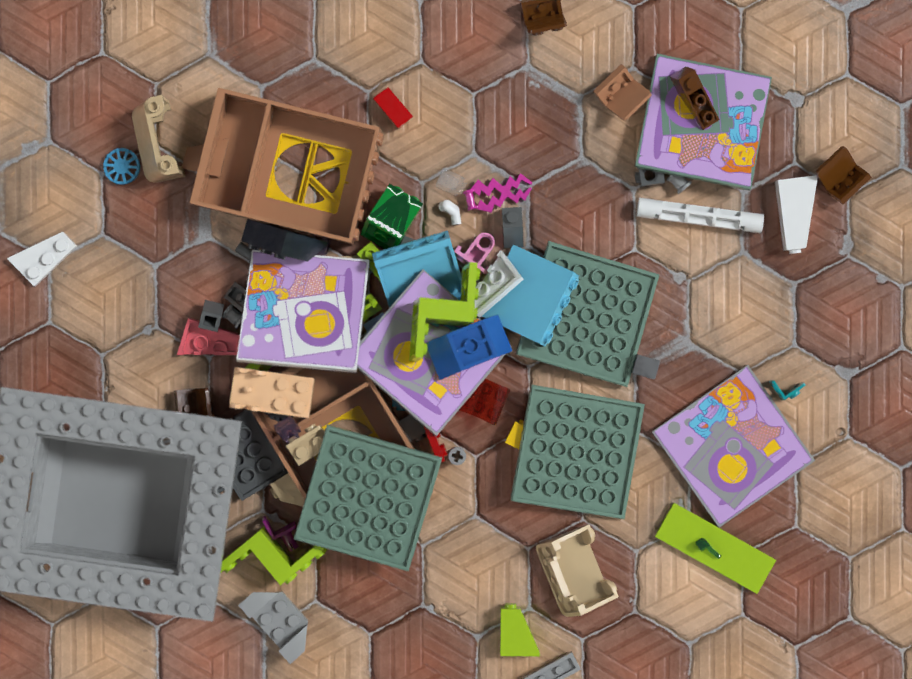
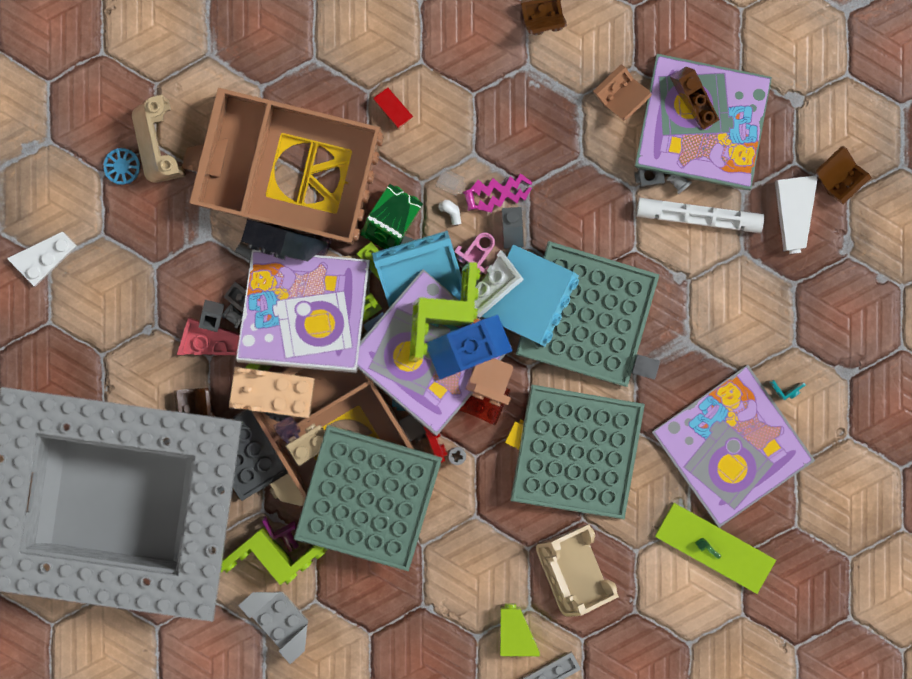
none -> nougat bracket [465,358,513,406]

